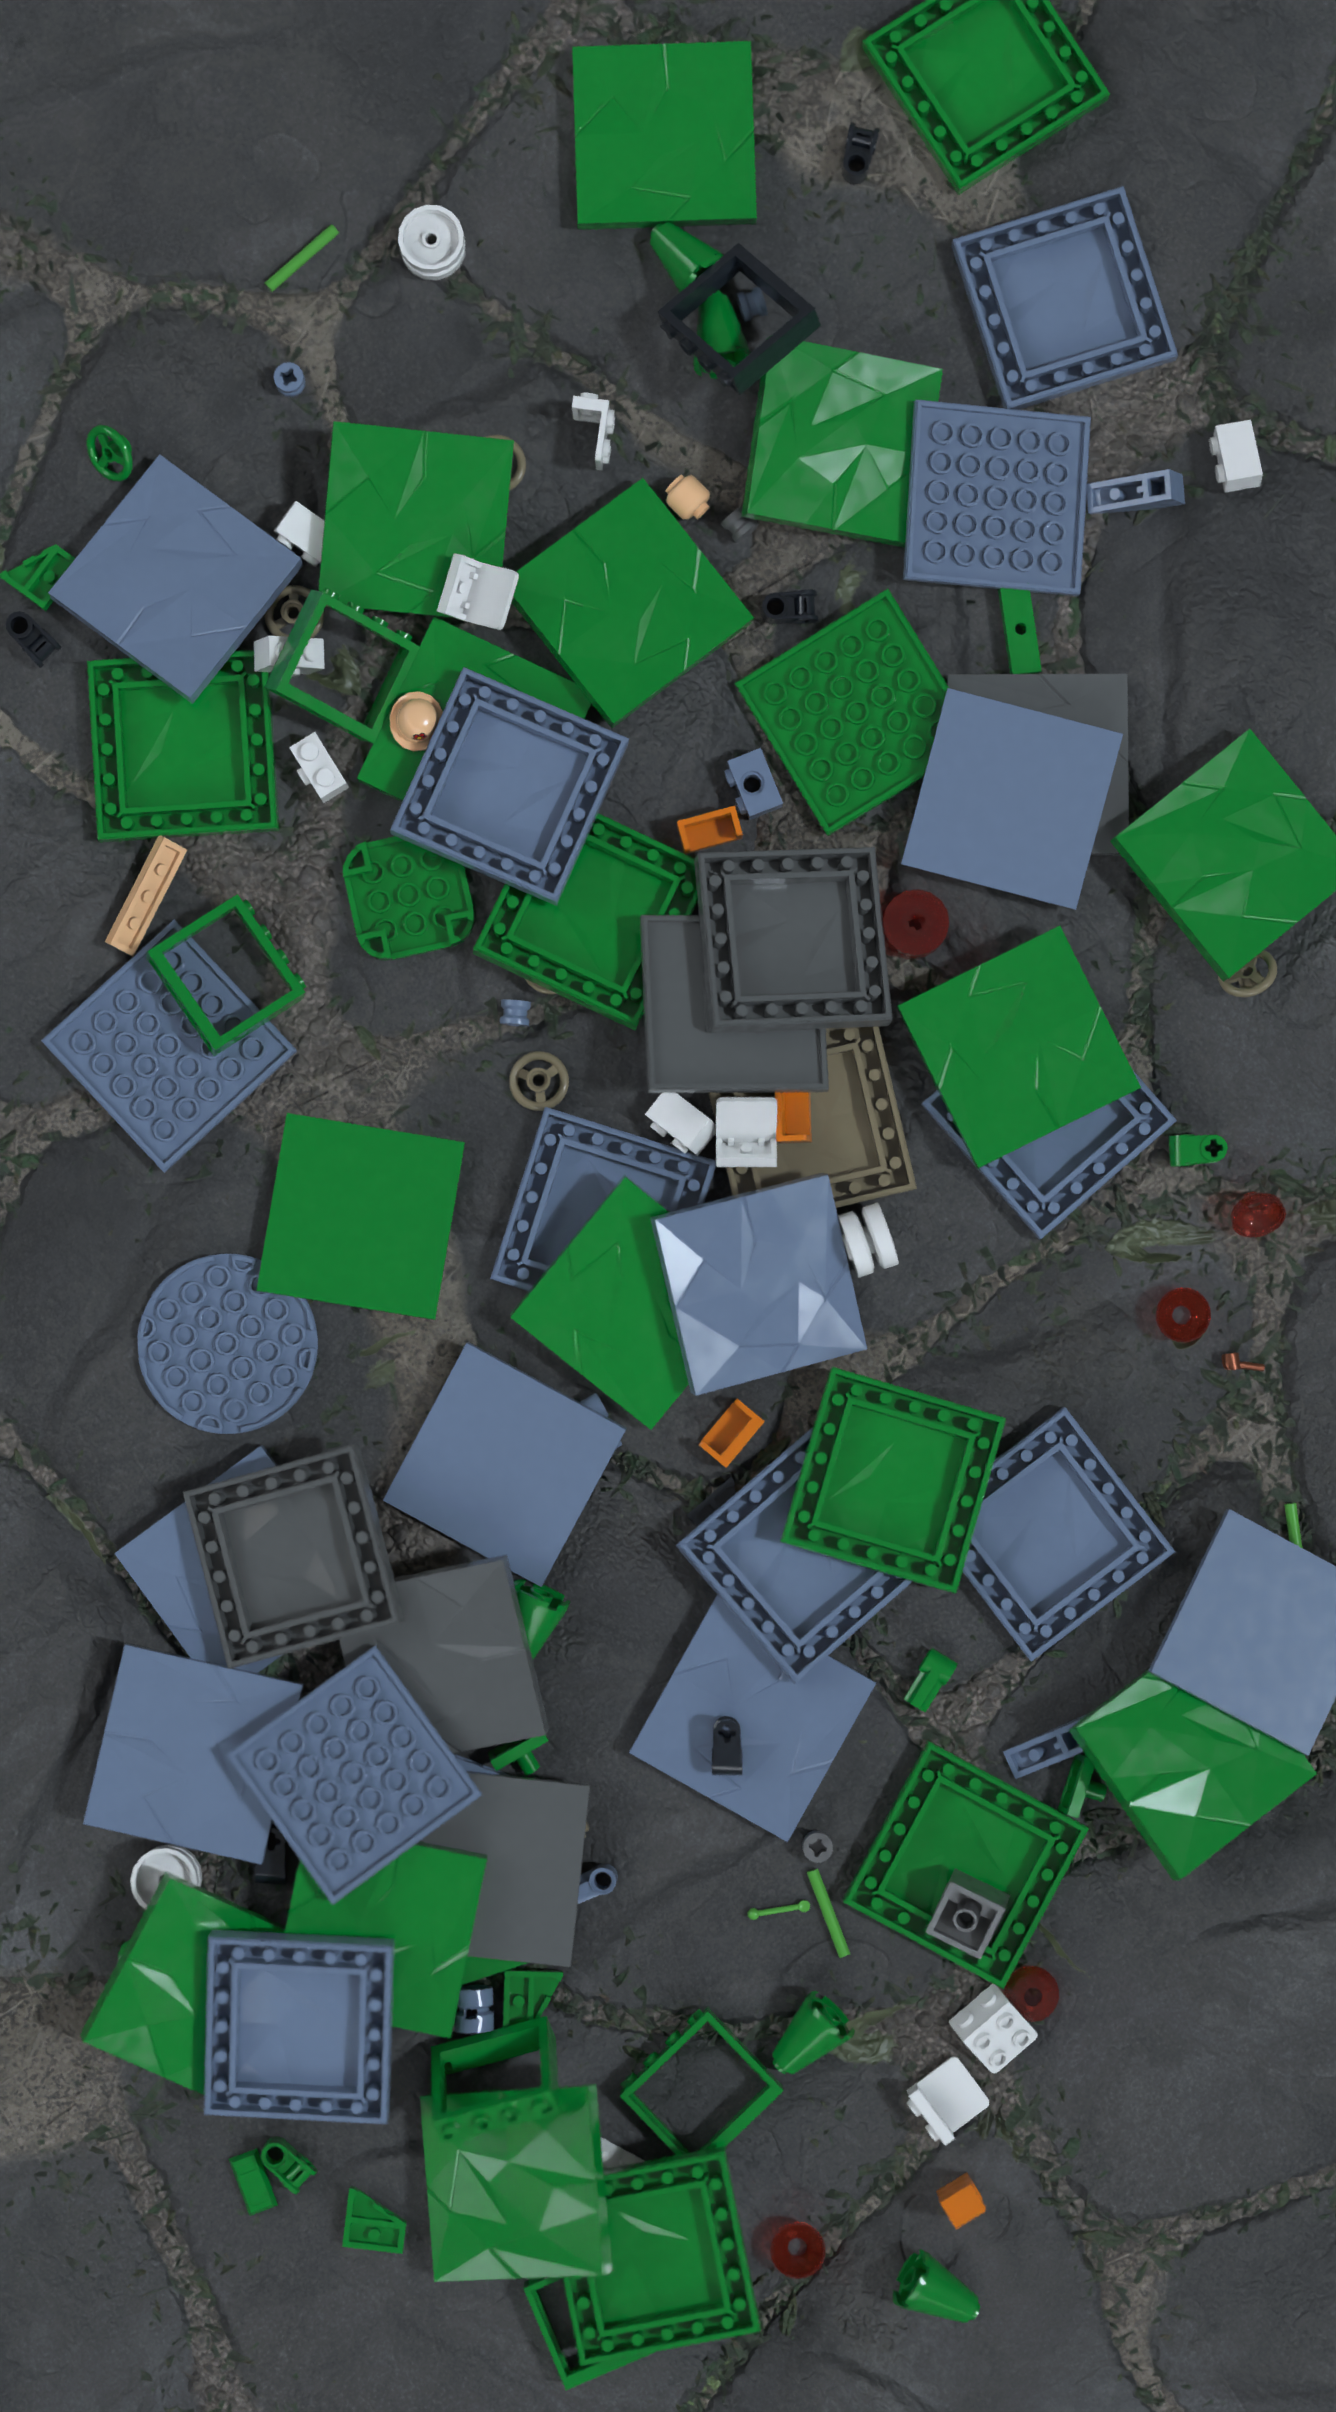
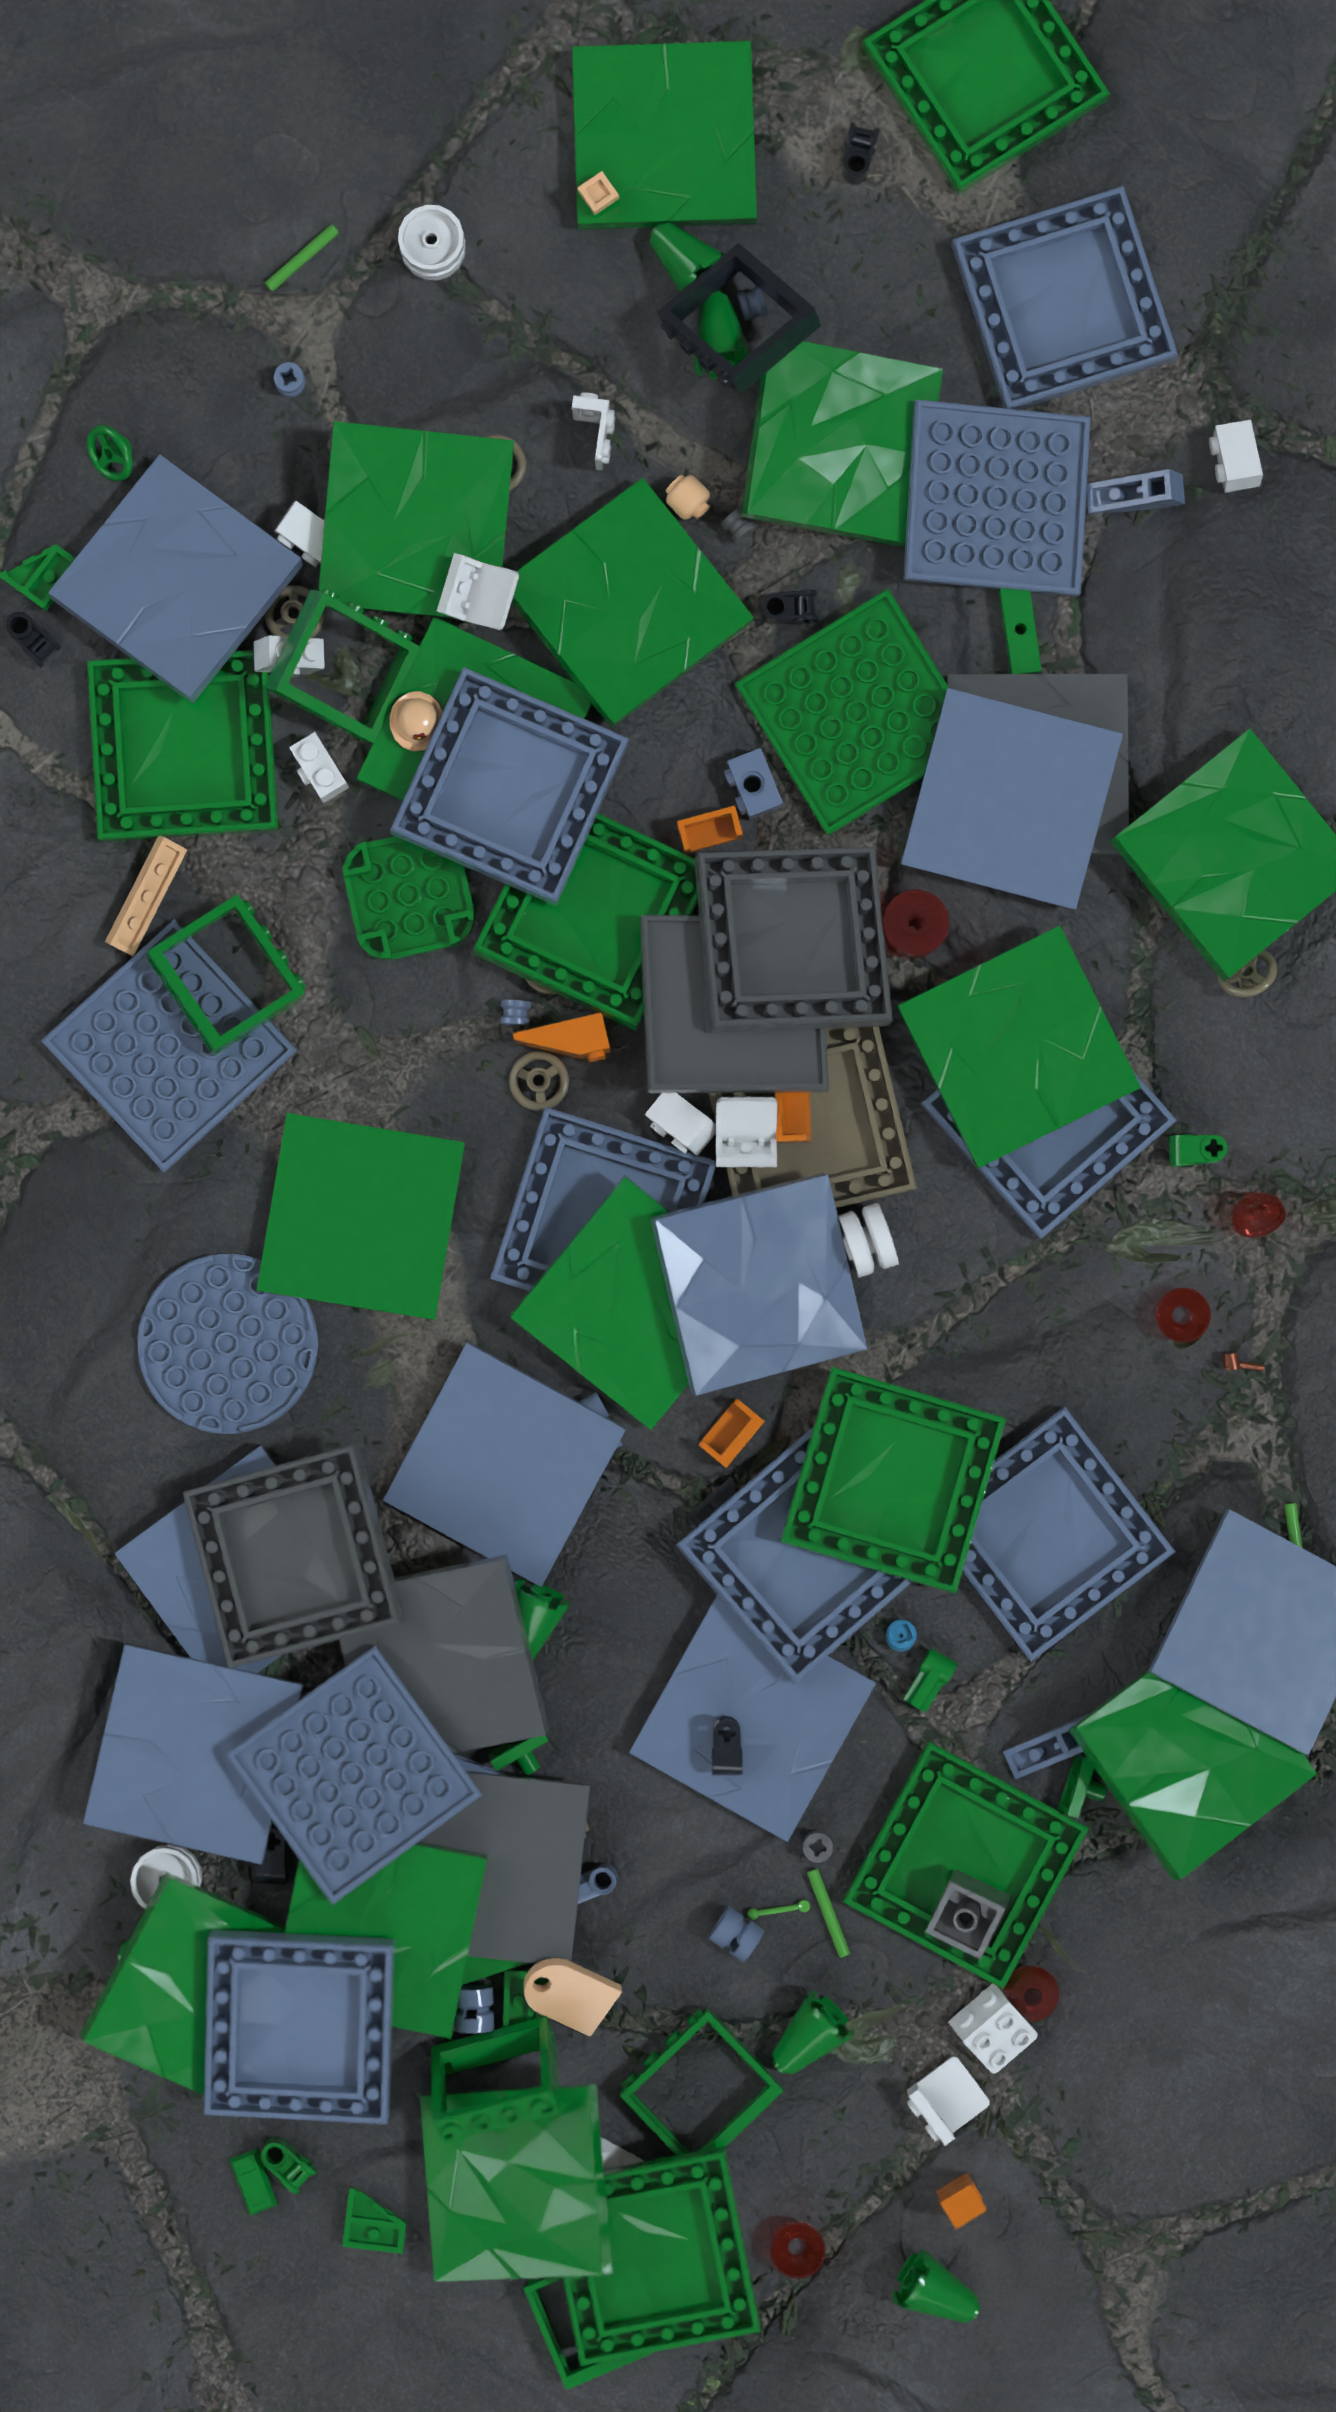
none -> orange slope [513,1013,611,1063]
none -> light nougat tile [523,1958,622,2037]
none -> light nougat plate [577,171,619,215]
none -> sand blue wheel [708,1906,765,1963]
none -> dark azure tile [885,1620,917,1652]

